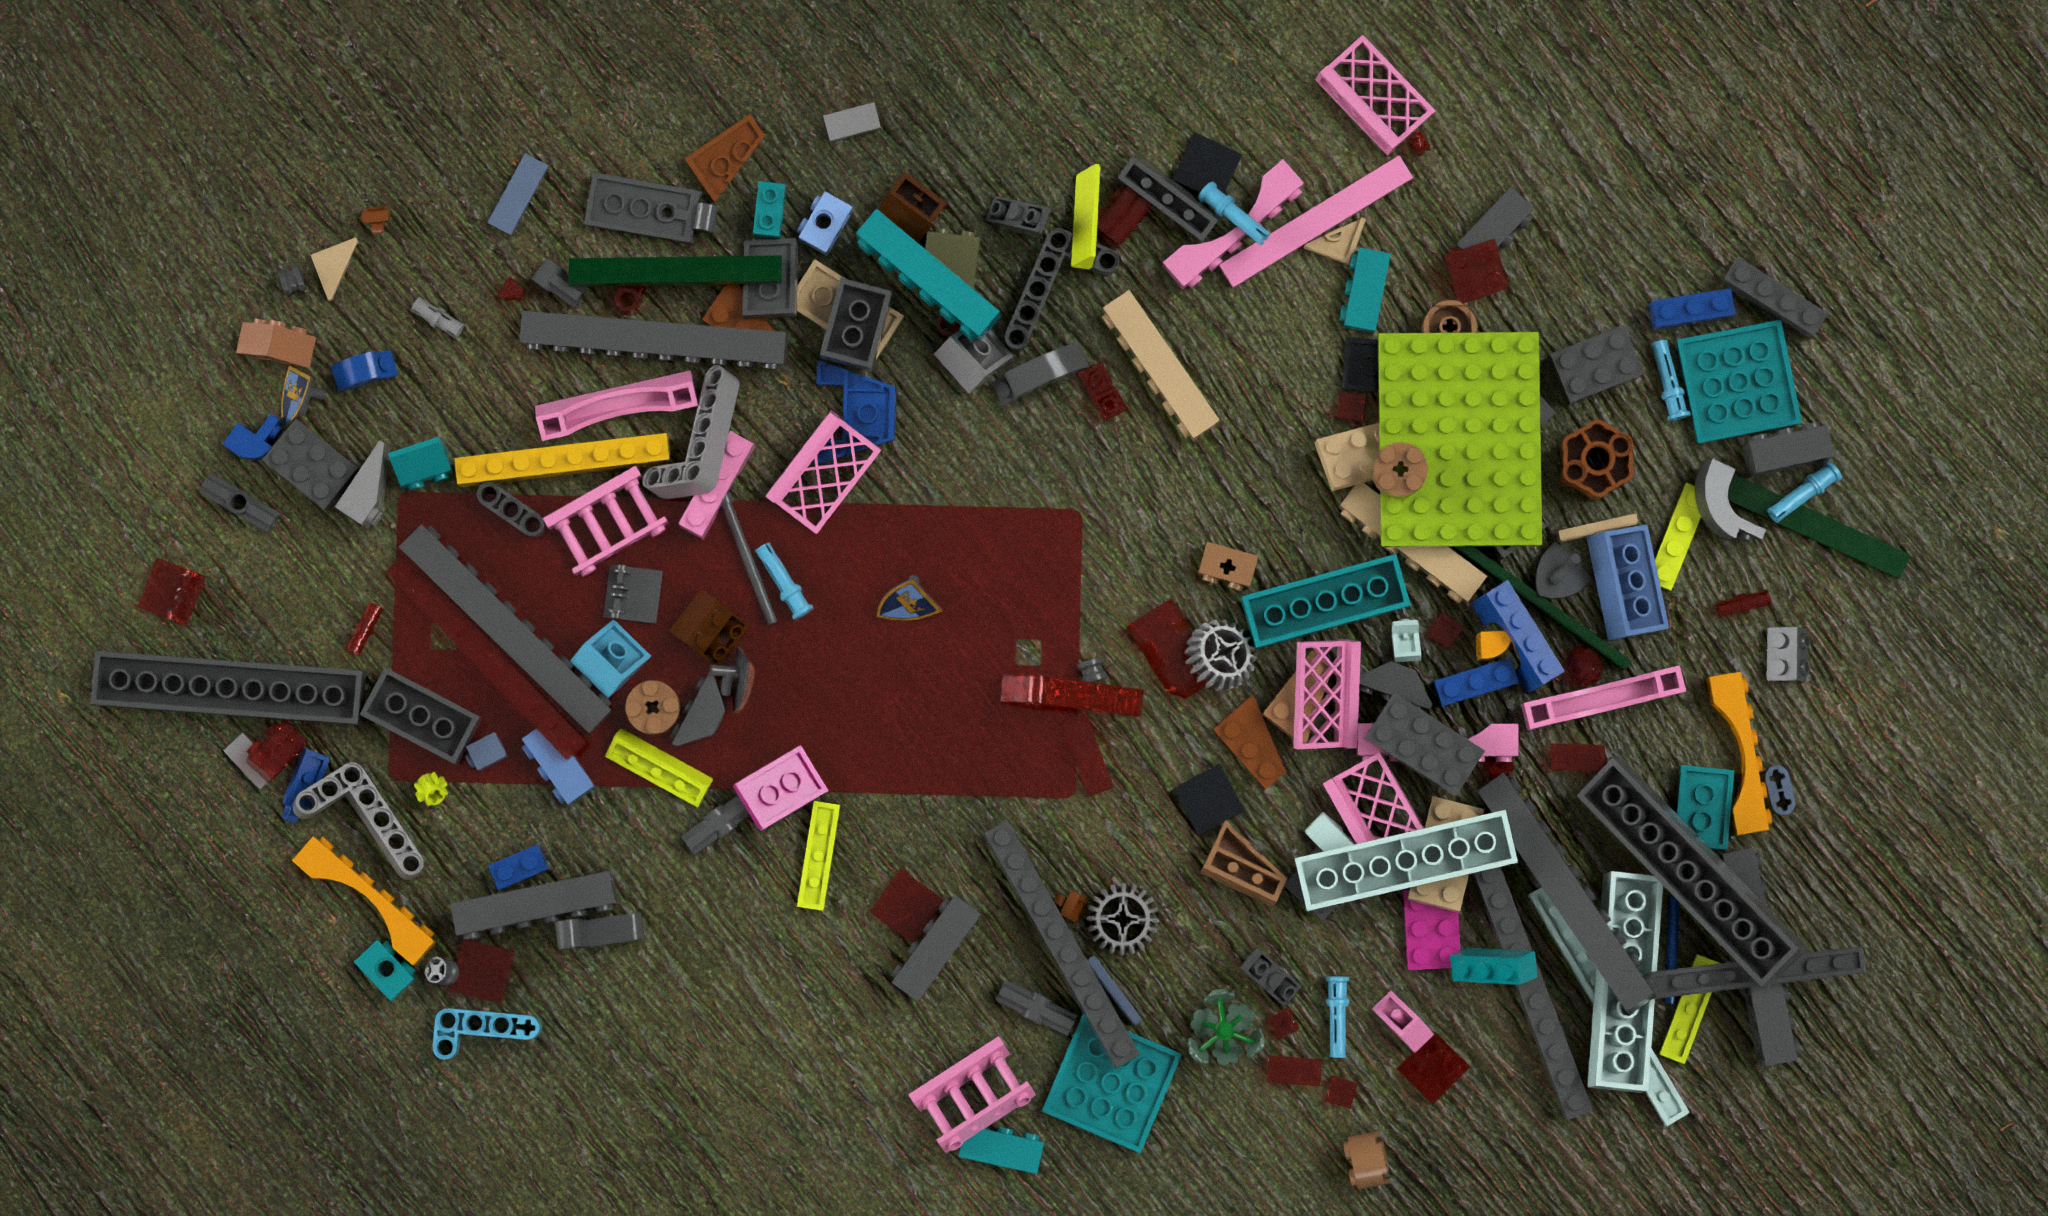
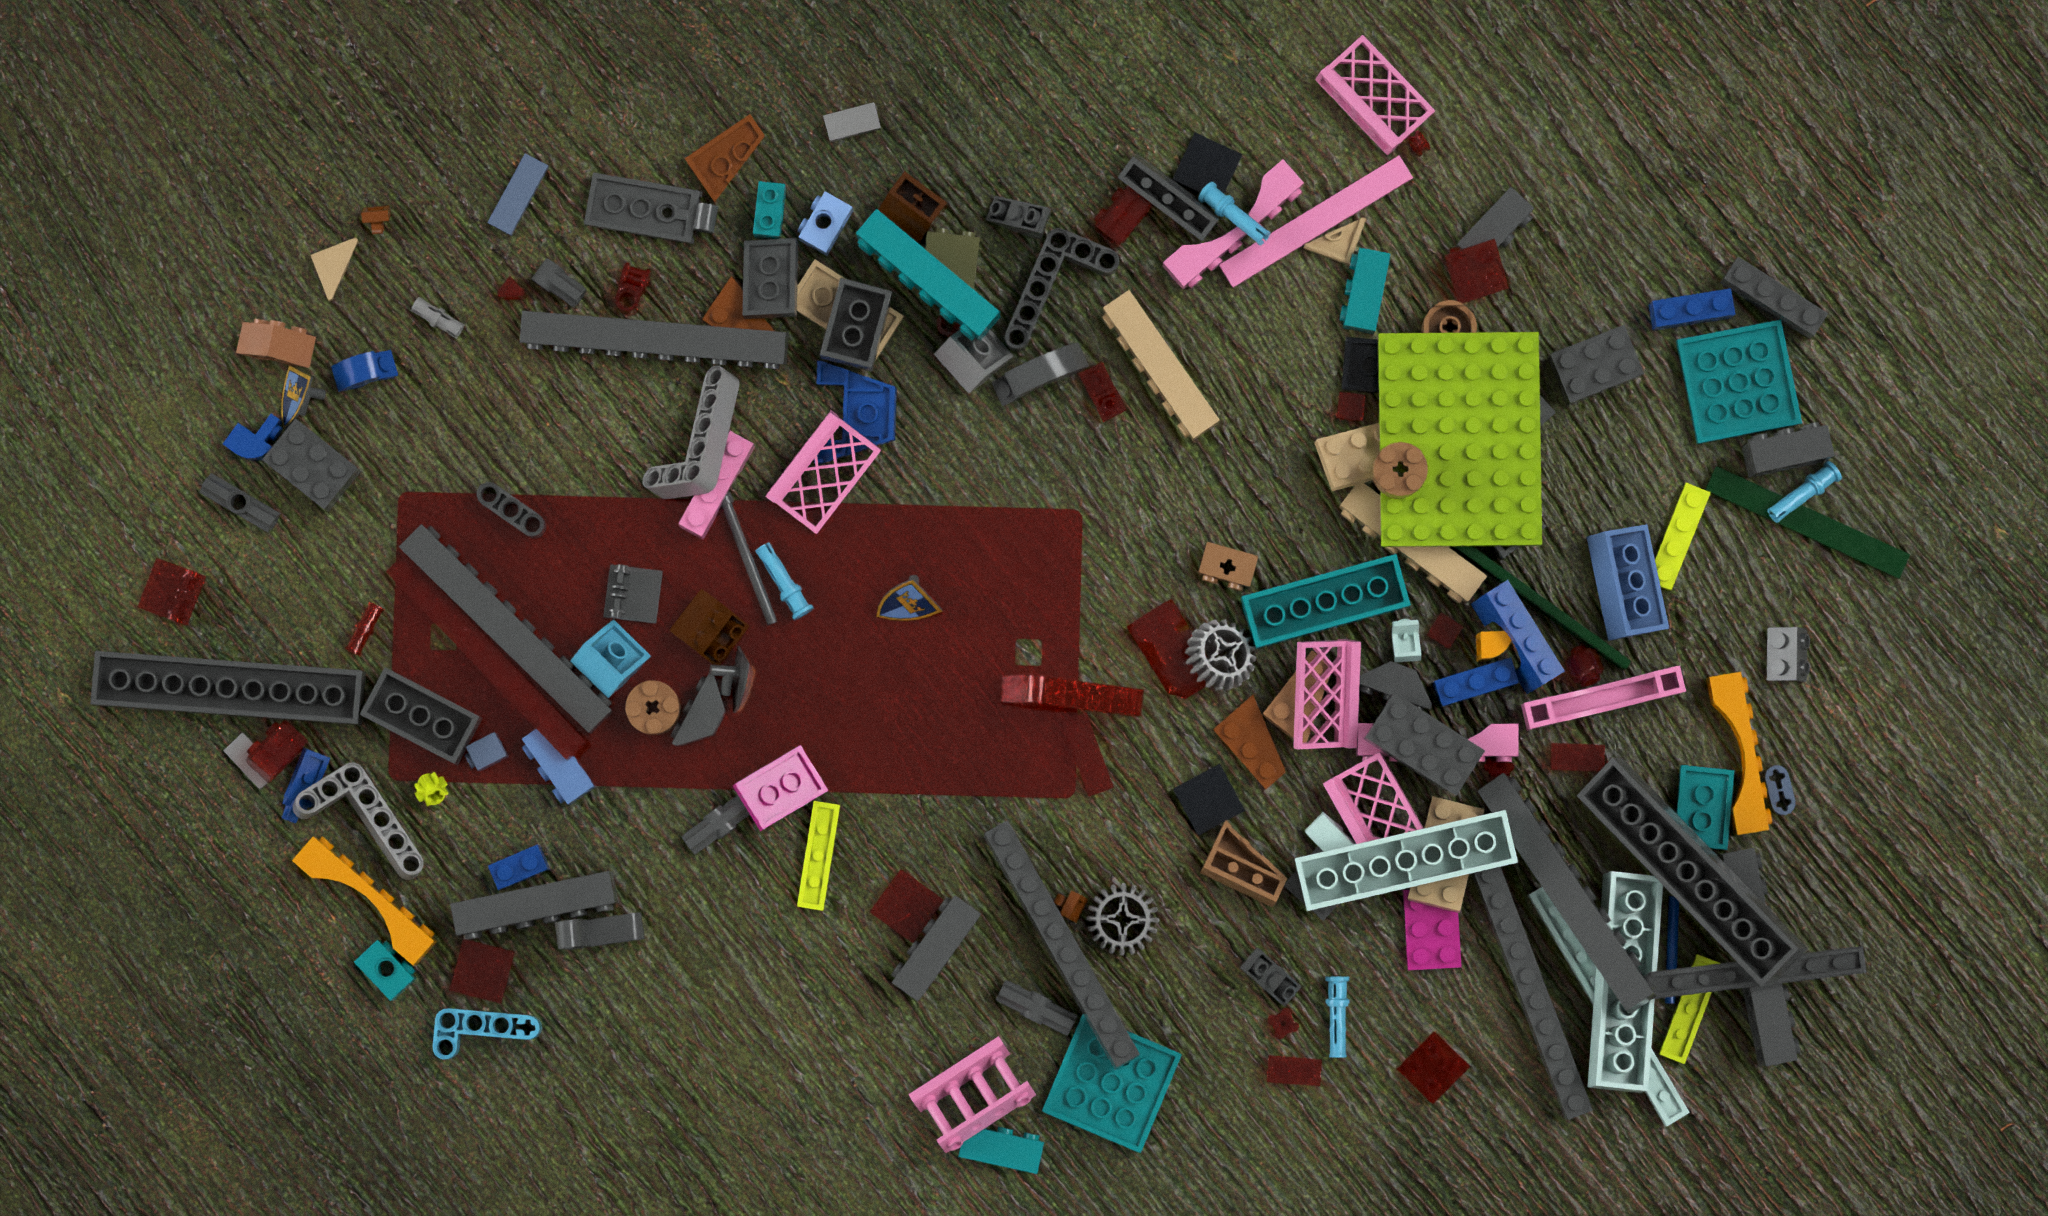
dark grey wheel [278,265,307,296] -> none
light grey slope [335,440,391,529] -> none
teal slope [388,437,454,491] -> none
dark grey wheel [425,957,459,986] -> none
yellow brick [454,433,672,487] -> none
bright pink arch [535,370,698,441] -> none
bright pink fence [543,466,669,577] -> none
dark green tile [568,255,782,287] -> none
neon yellow slope [605,729,713,808] -> none
neon yellow slope [1071,164,1100,269] -> none
dark grey wheel [1077,657,1108,685] -> none
sand blue tile [1087,955,1142,1025] -> none
sand green plant [1187,989,1265,1066] -> none
clear red tile [1325,1076,1358,1109] -> none
medium nougat brick [1343,1131,1391,1190] -> none
bright pink slope [1372,991,1434,1053] -> none
teal brick [1450,948,1537,985] -> none
dark grey shield [1536,541,1593,599] -> none
tan tile [1556,513,1638,543] -> none
dark orange piece [1557,420,1634,502] -> none
medium azure pin [1651,339,1691,422] -> none
arch [1695,458,1766,543] -> none
clear red pin [1715,589,1772,618] -> none

